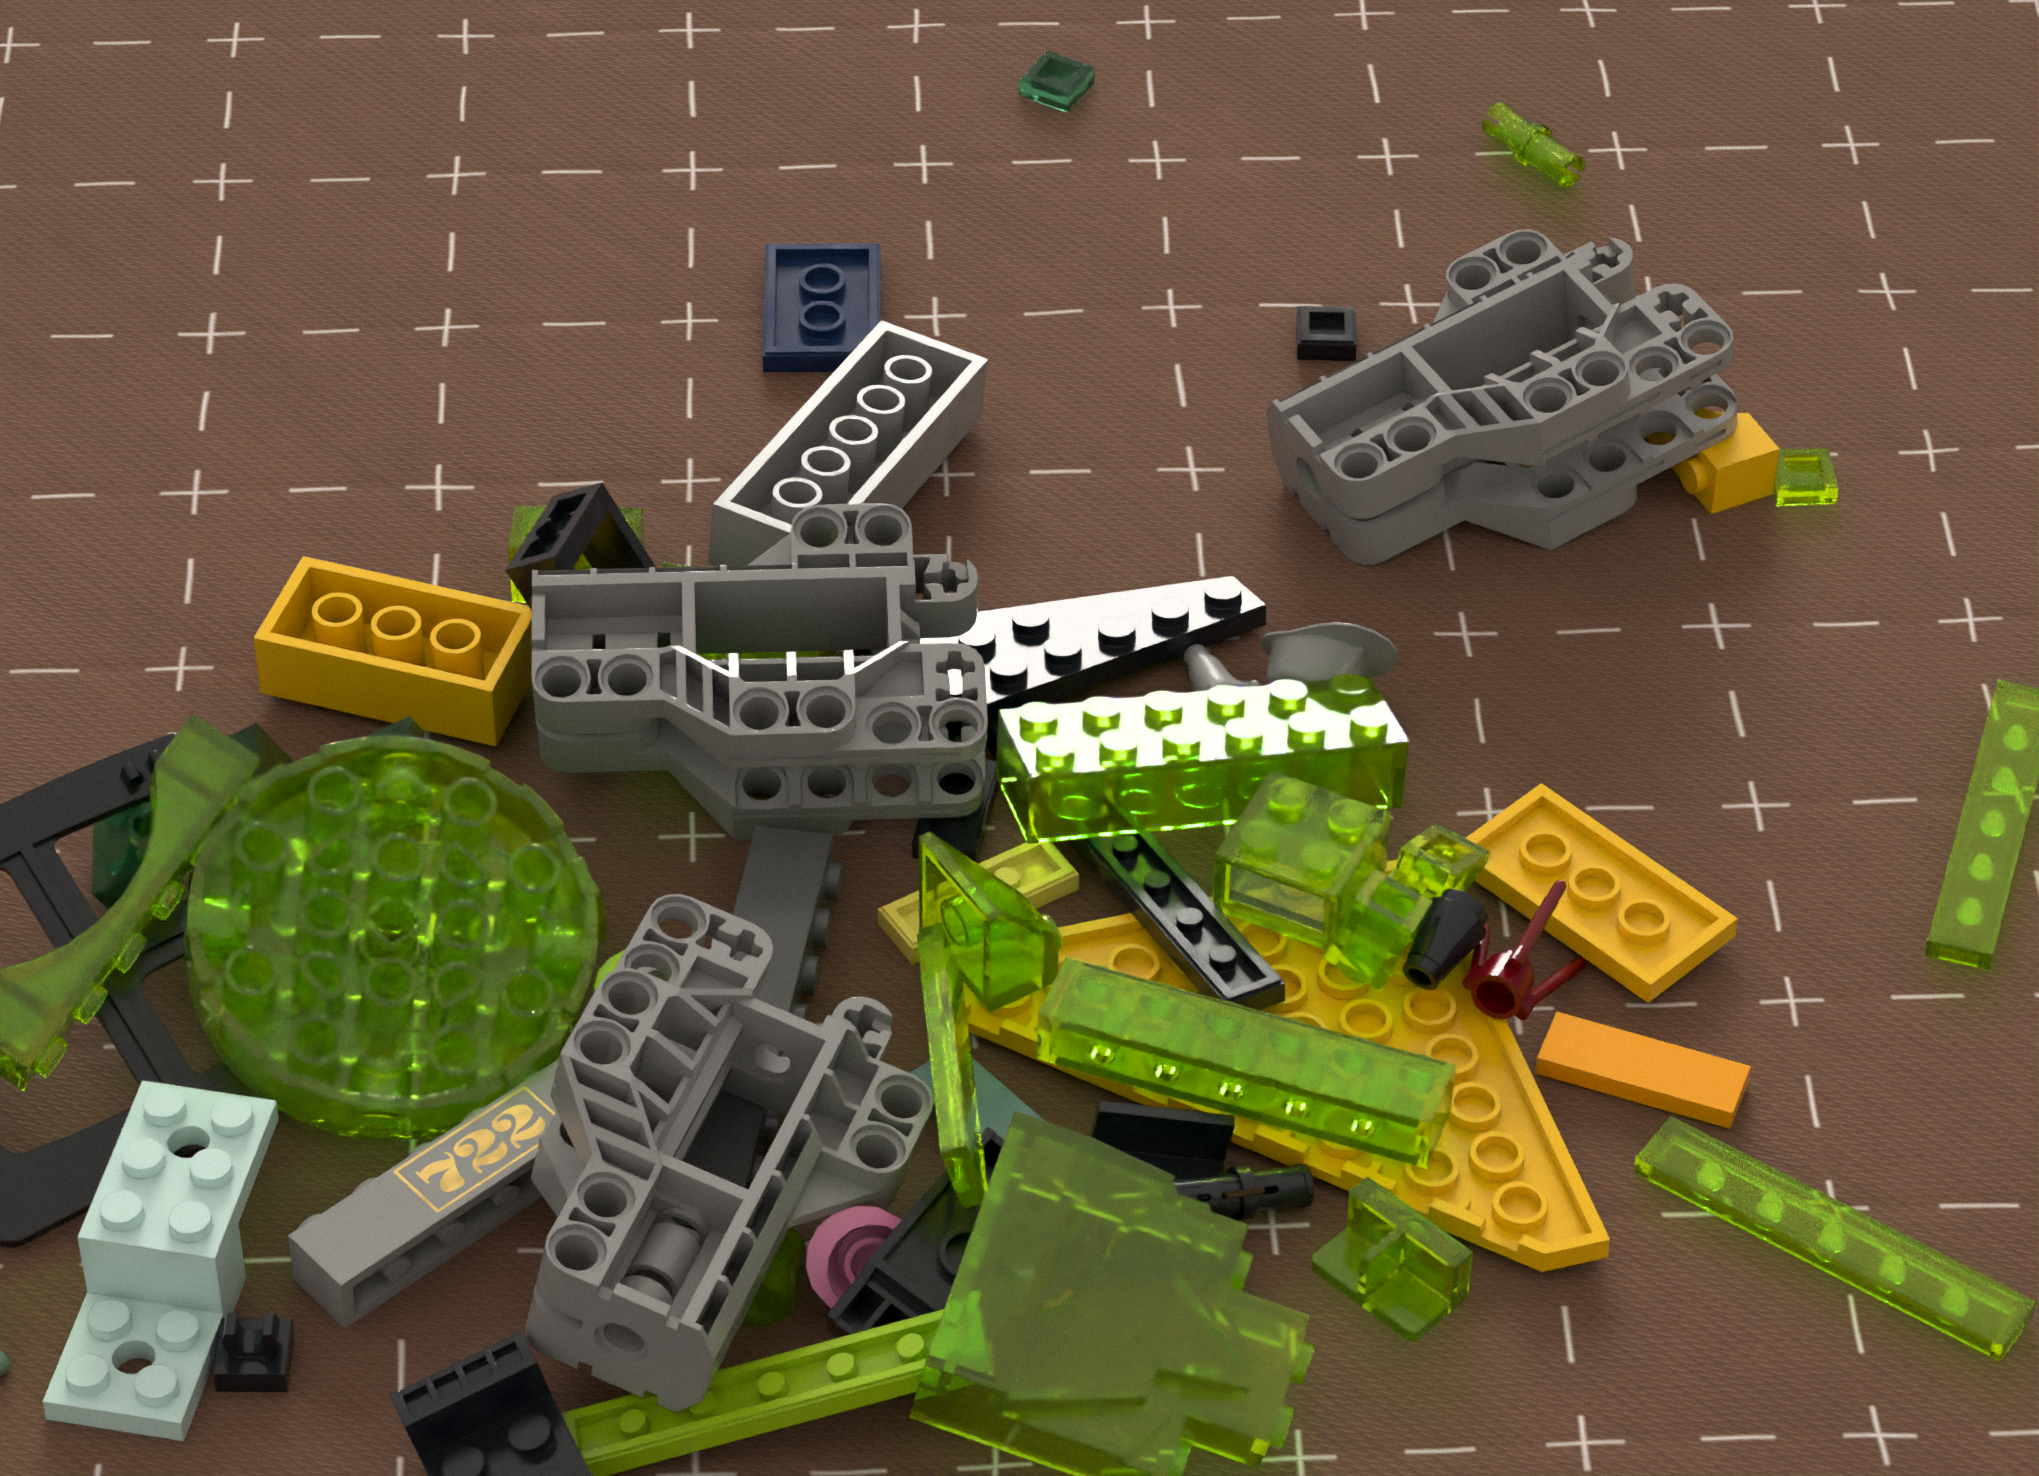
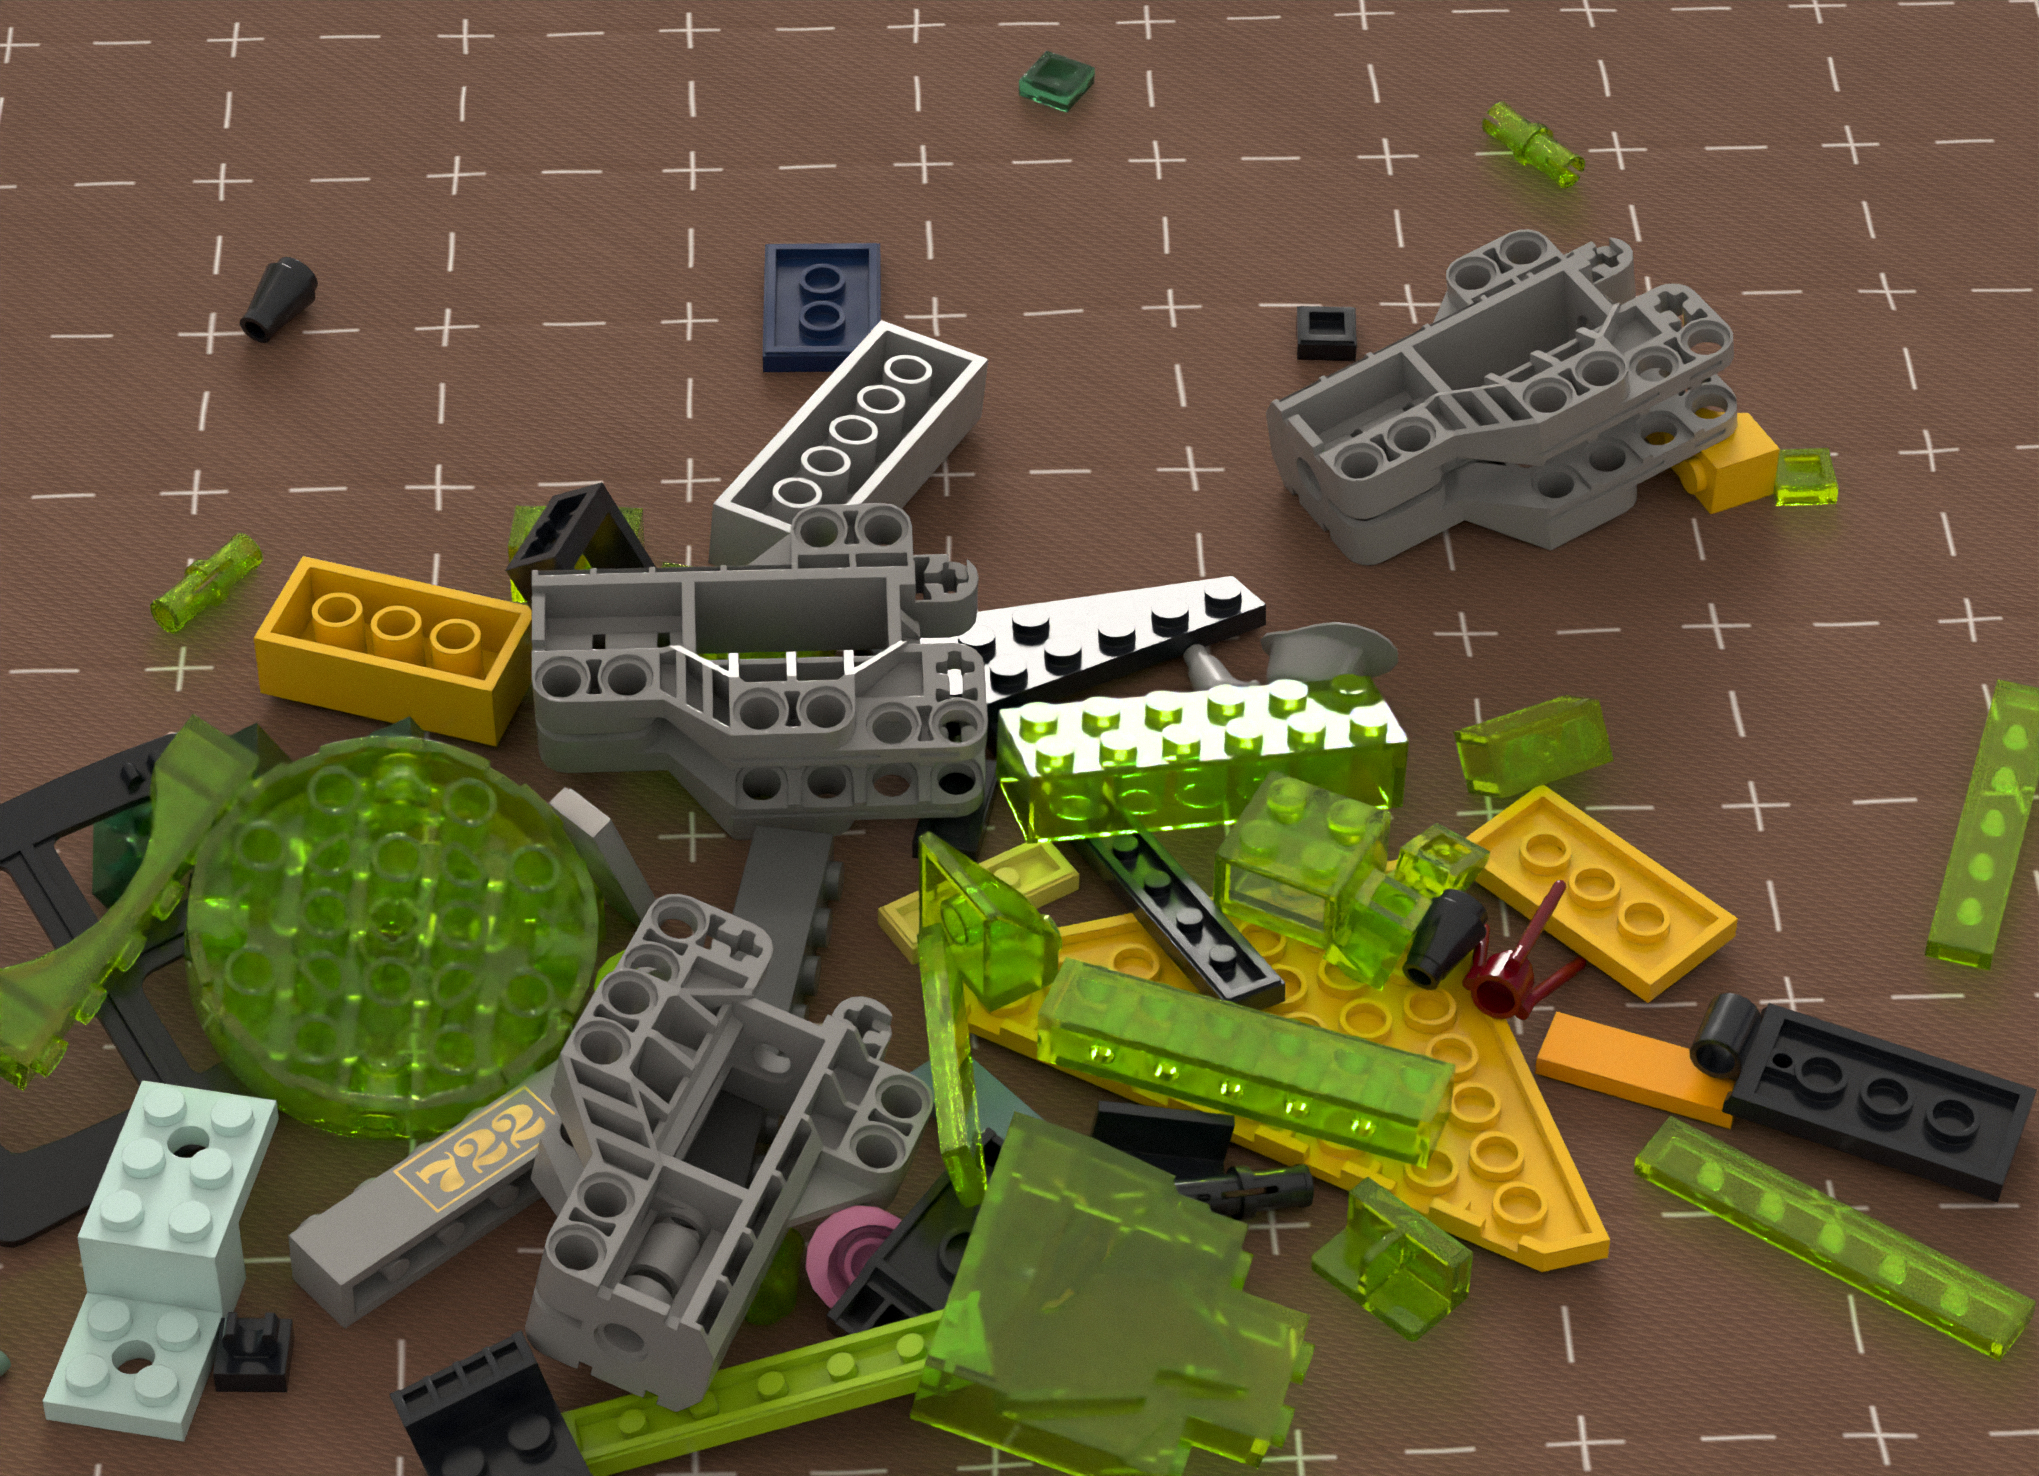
none -> clear neon green pin [150,533,263,634]
none -> black cone [240,257,318,343]
none -> light grey tile [549,787,666,928]
none -> clear neon green brick [1453,695,1614,799]
none -> black hinge [1689,993,2037,1203]

